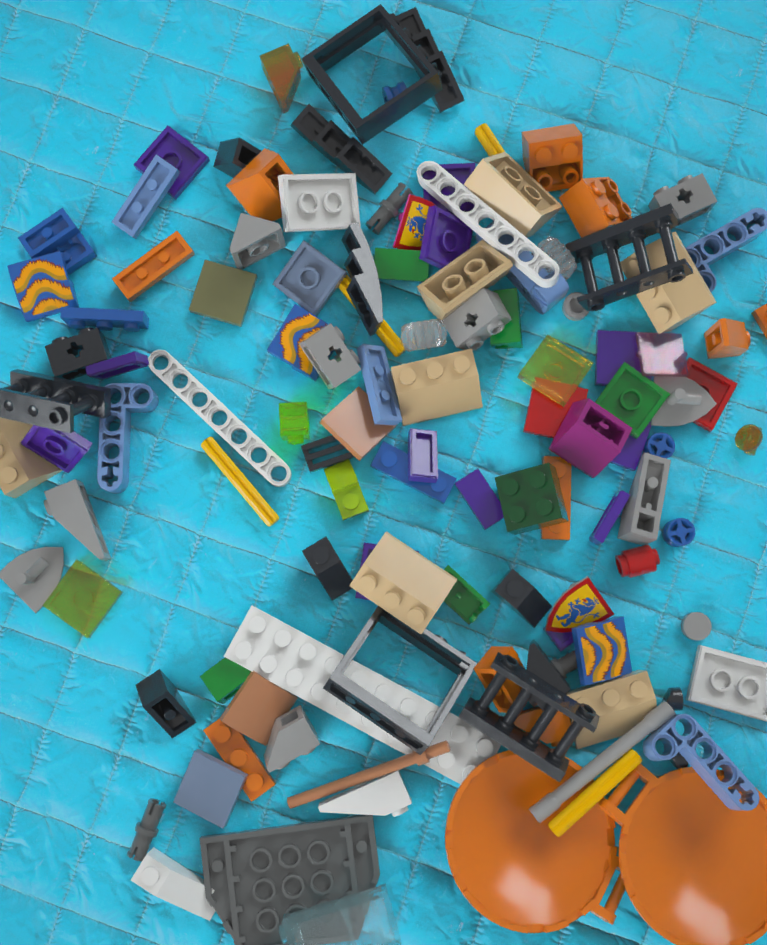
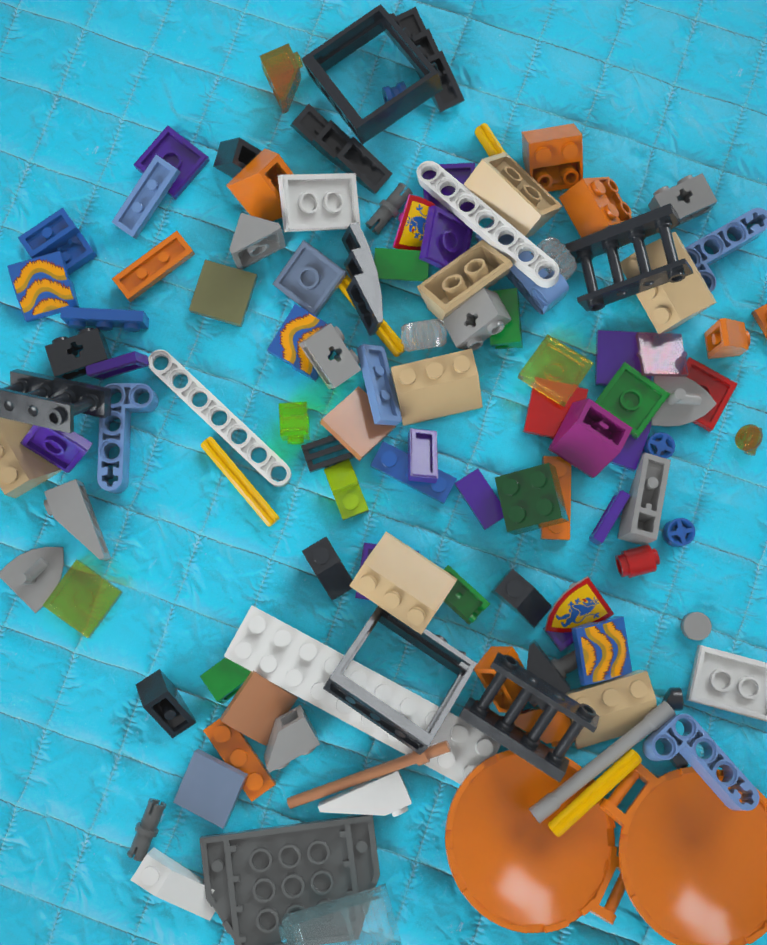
light grey tile [562,292,589,321] -> none

